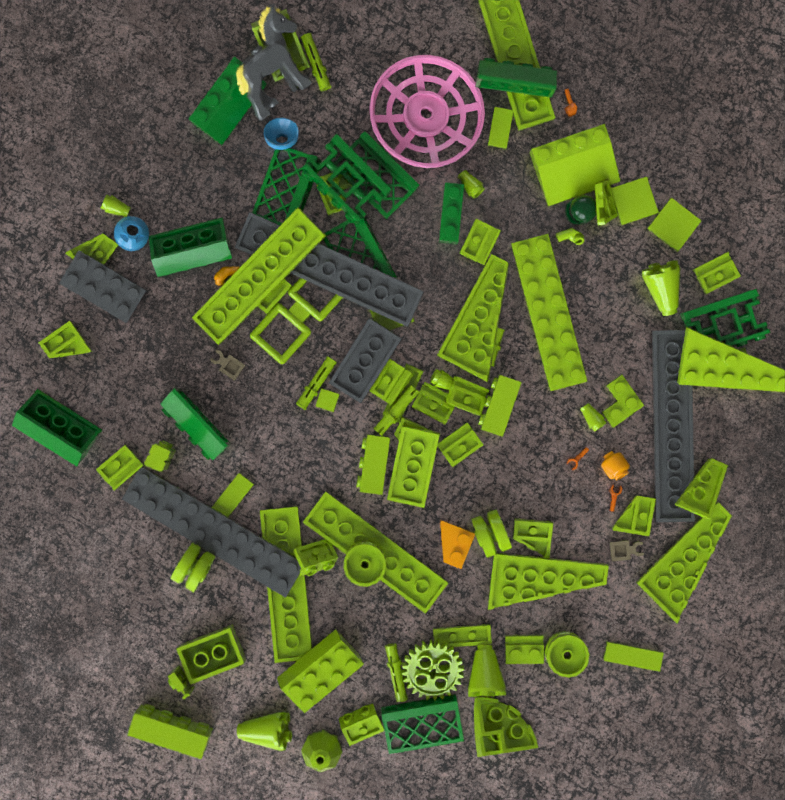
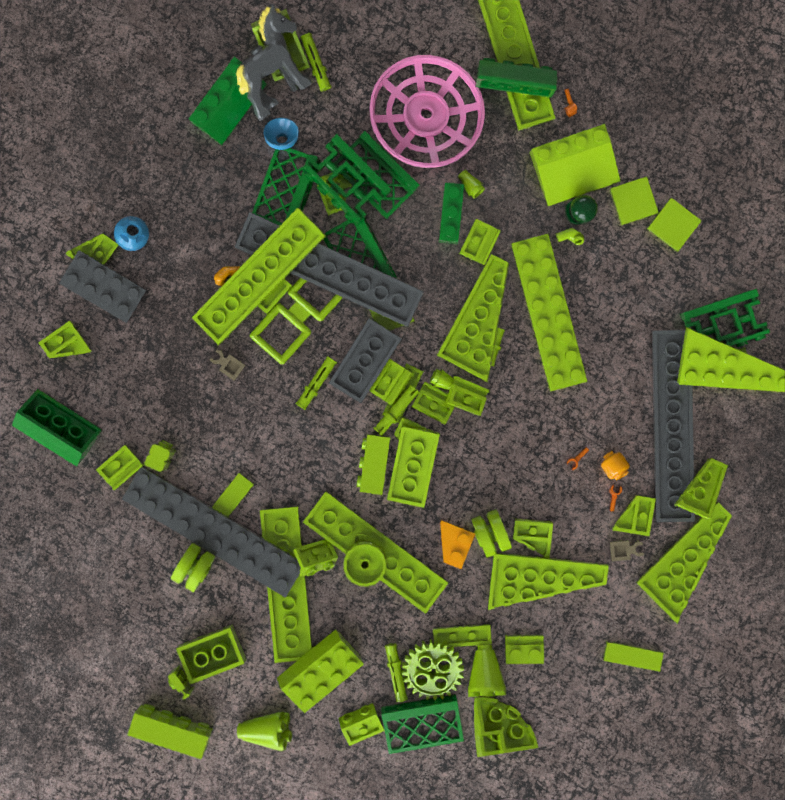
lime cone [101,194,131,217] -> none
green slope [149,217,232,277] -> none
green slope [160,388,231,460] -> none
lime cone [301,730,342,772] -> none
lime tile [315,388,340,412] -> none
lime plate [438,422,483,467] -> none
lime brick [478,375,522,437] -> none
lime tile [488,107,513,149] -> none
lime wheel [544,631,589,678] -> none
lime cone [580,403,606,432] -> none
lime wing [595,179,618,226] -> none
lime plate [601,375,644,428] -> none
lime cone [642,260,681,316] -> none
lime plate [693,252,741,294] -> none

